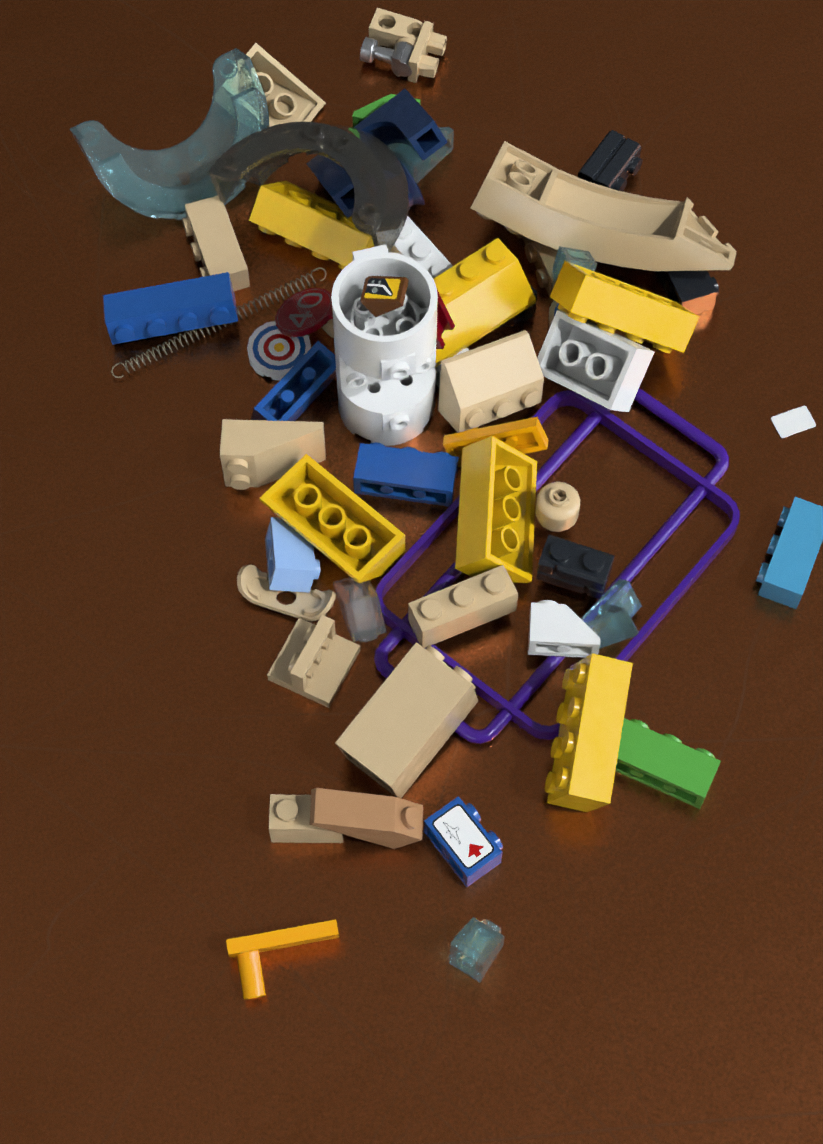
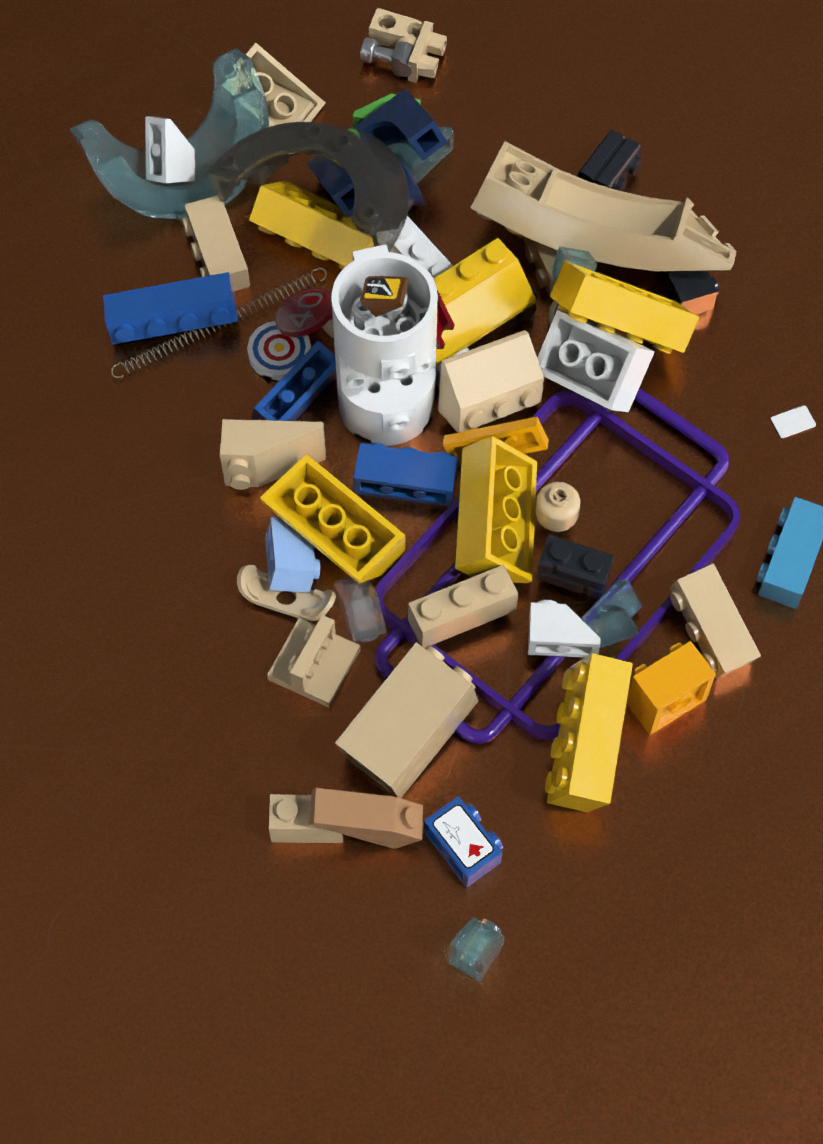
light orange piece [226,919,339,1000] -> none
bright green brick [615,718,721,809] -> none
none -> white slope [145,116,195,183]
none -> light orange container [626,641,716,735]
none -> tan brick [670,563,761,679]

